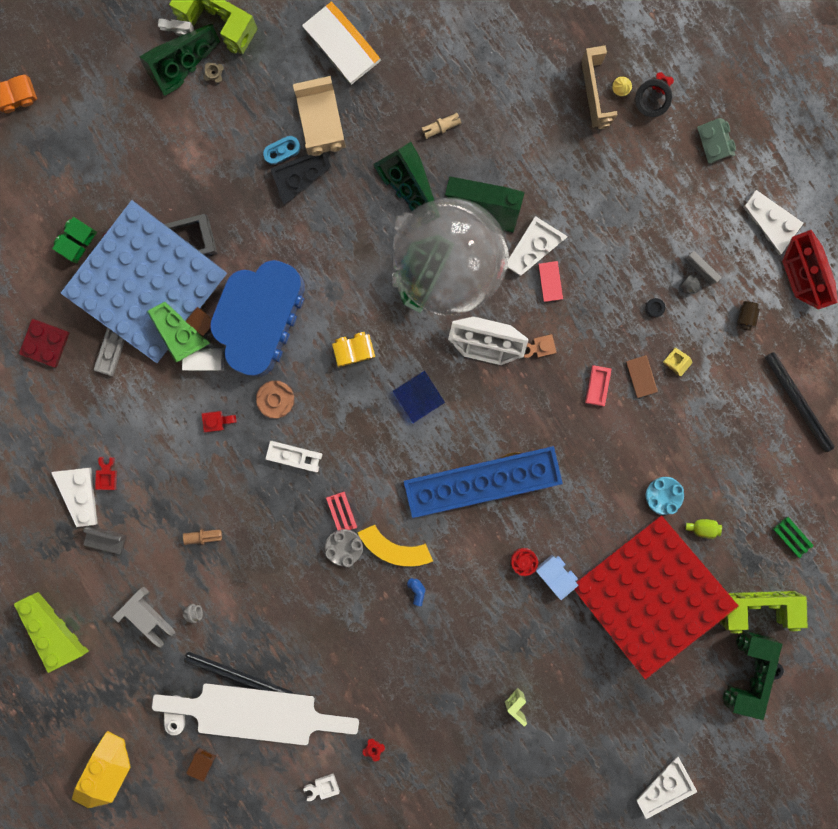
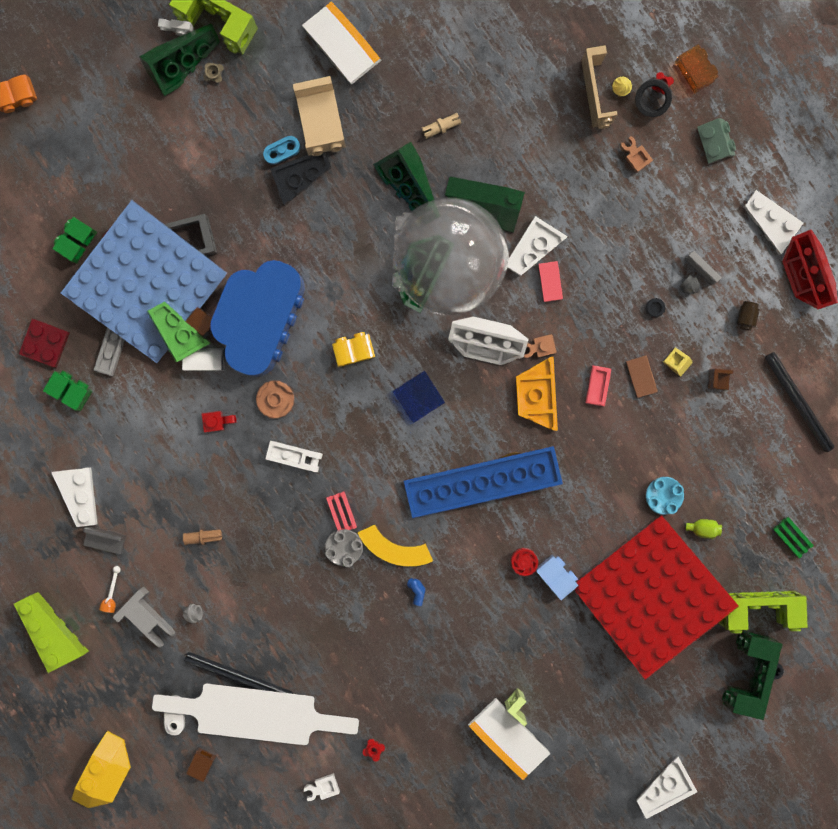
red plate [95,457,117,490] -> none
none -> green piece [43,370,93,411]
none -> hinge [99,566,121,613]
none -> white slope [468,698,550,780]
none -> light orange wing [516,357,558,431]
none -> nougat plate [620,137,653,173]
none -> clear orange brick [675,44,719,94]
none -> reddish brown panel [708,369,734,390]

